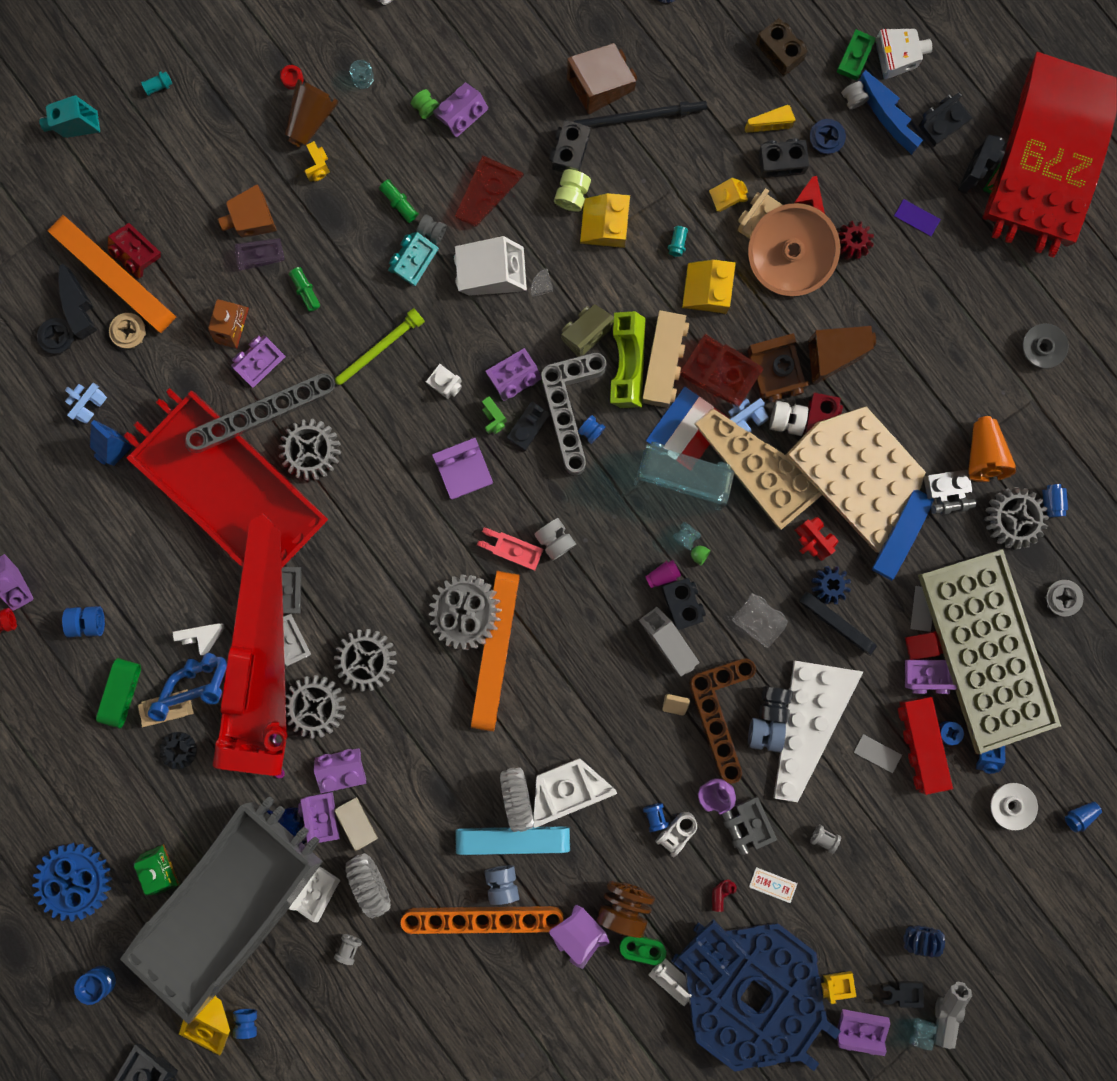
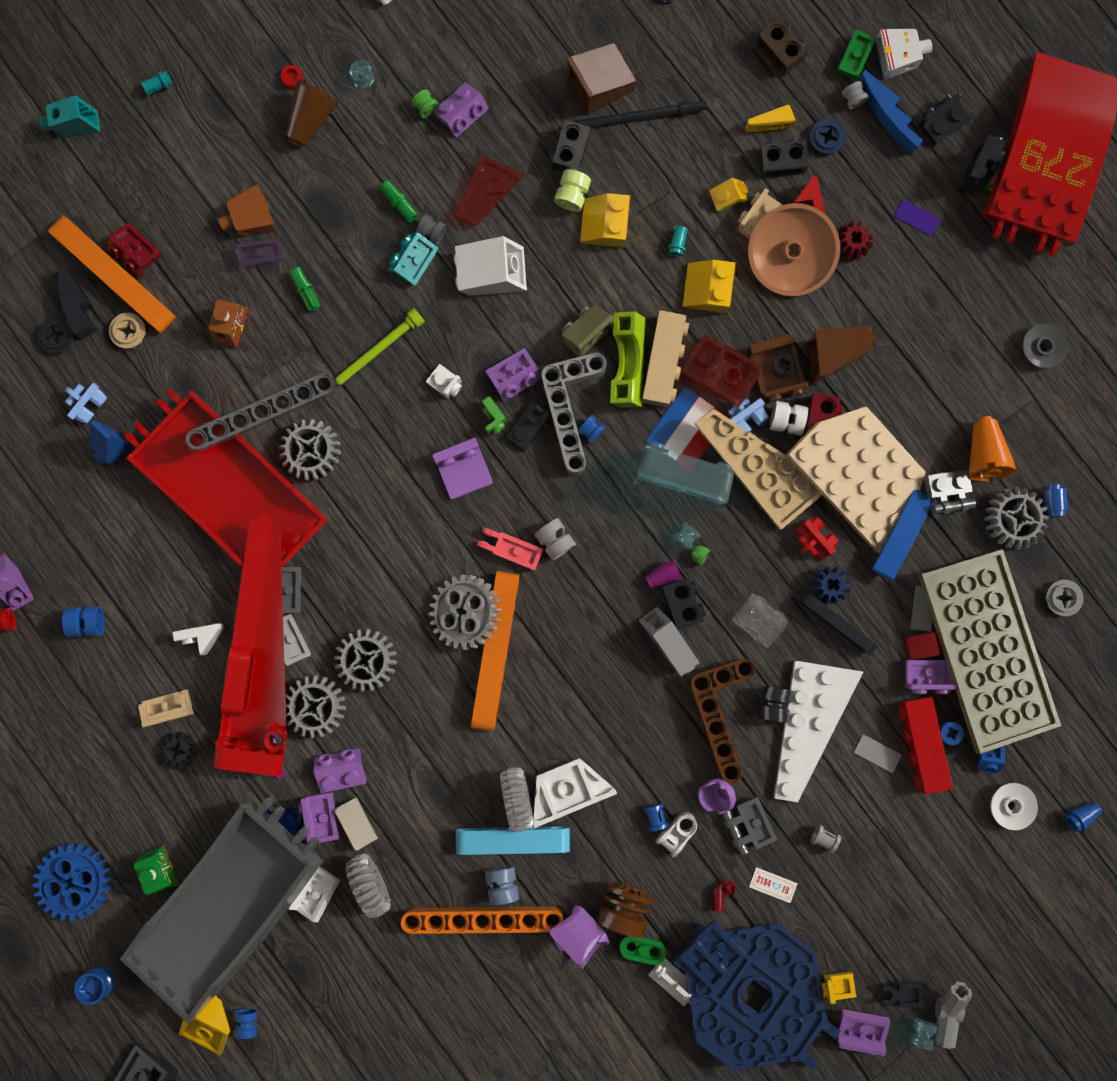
green beam [96,658,141,729] -> none
blue bar [148,653,227,721] -> none
medium lavender bracket [231,335,286,388] -> none
yellow bracket [305,141,330,182] -> none
light grey bush [334,934,362,965] -> none
clear tile [531,268,553,297] -> none
tan slope [662,694,690,715] -> none
sand blue wheel [748,718,786,753] -> none
dark blue gear [903,925,945,958] -> none

